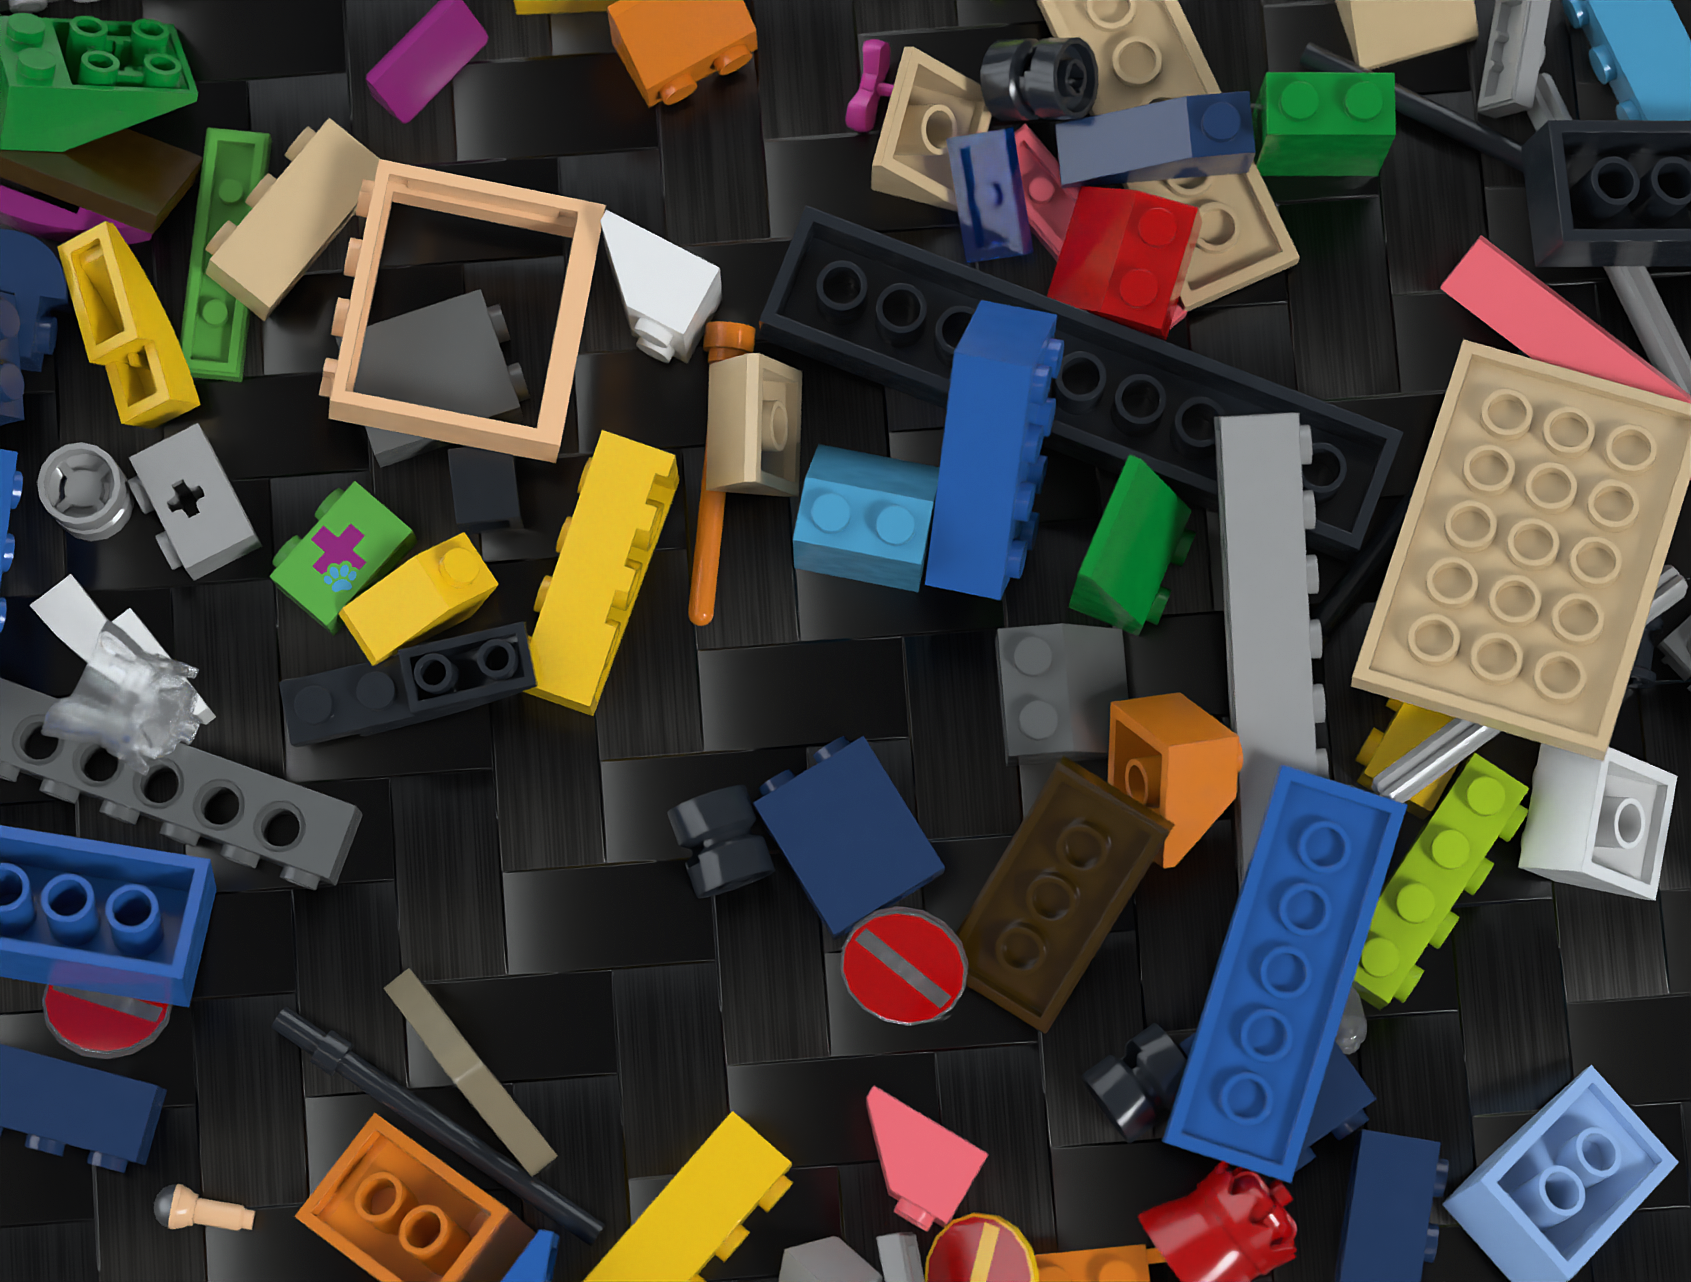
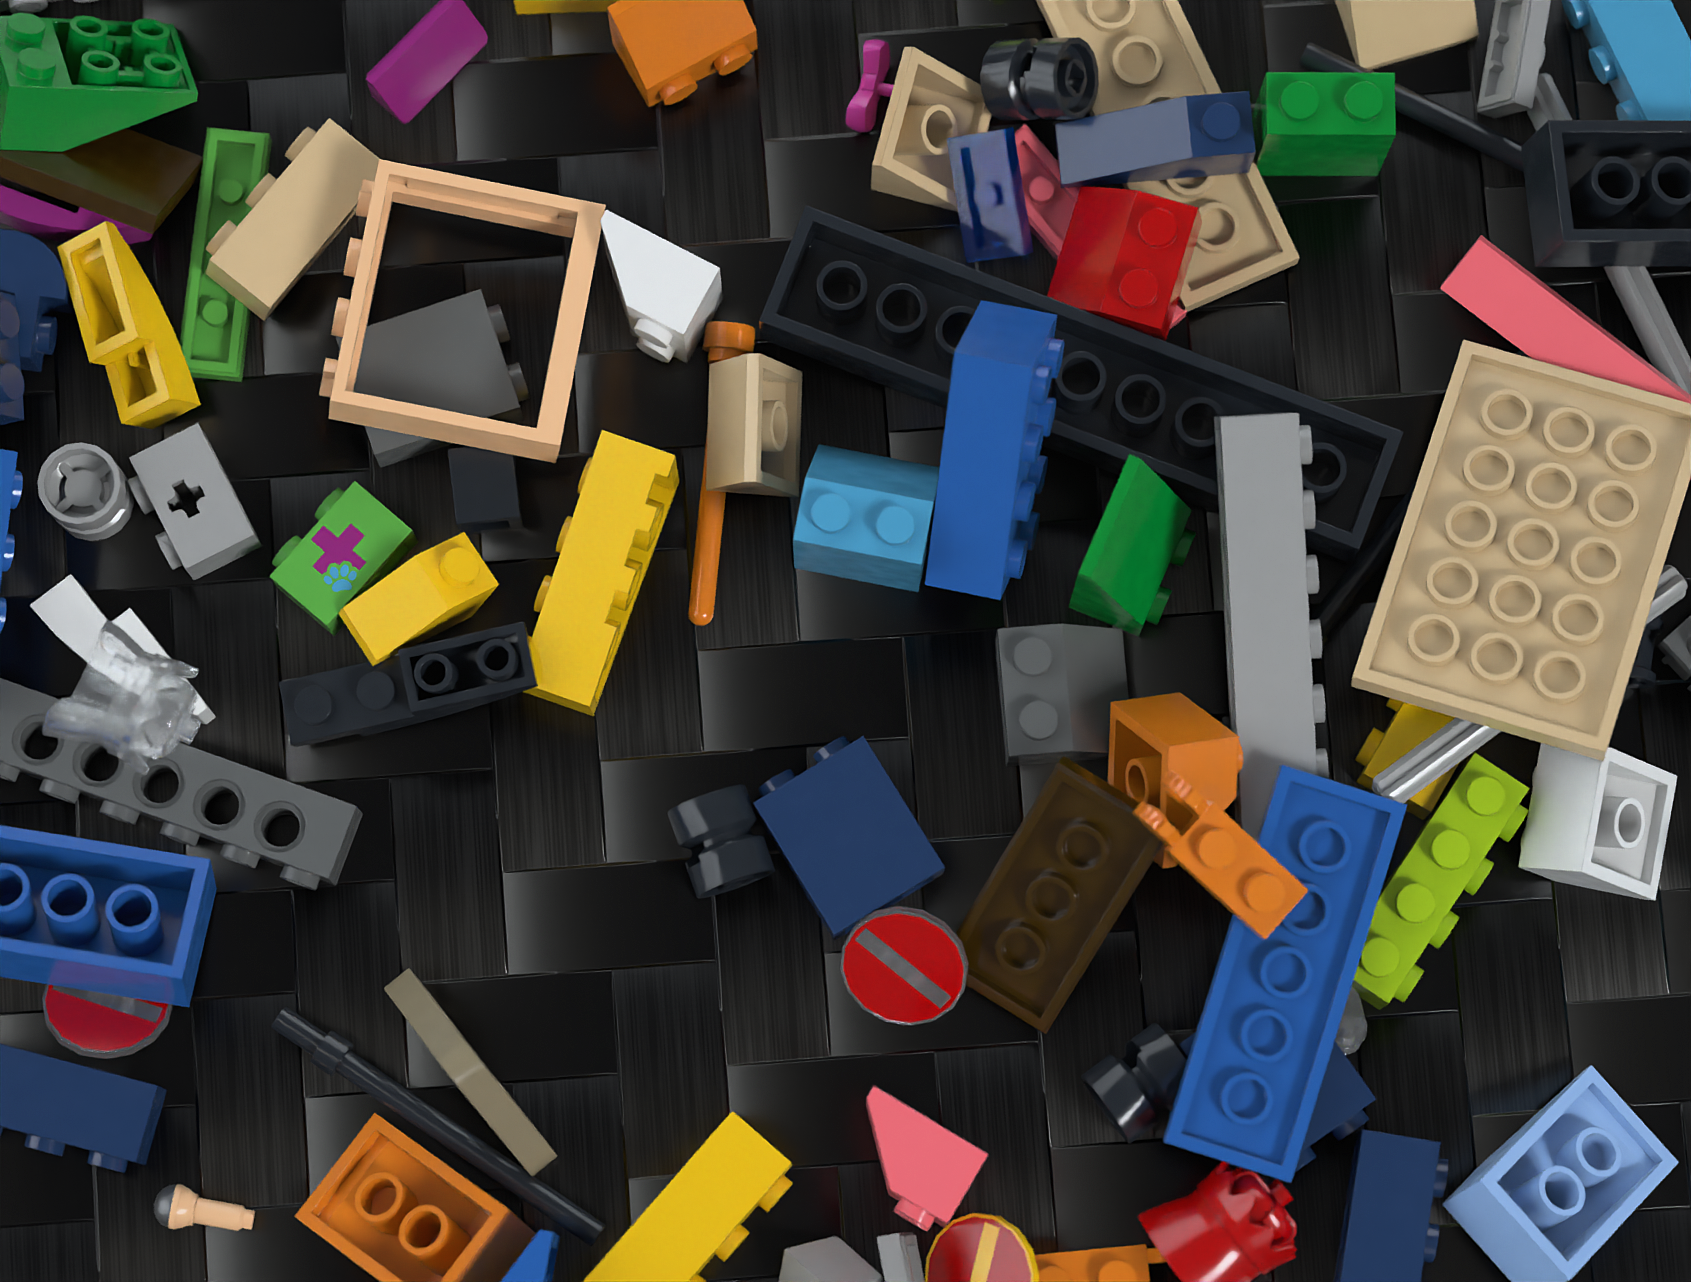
none -> orange hinge [1132,770,1309,939]

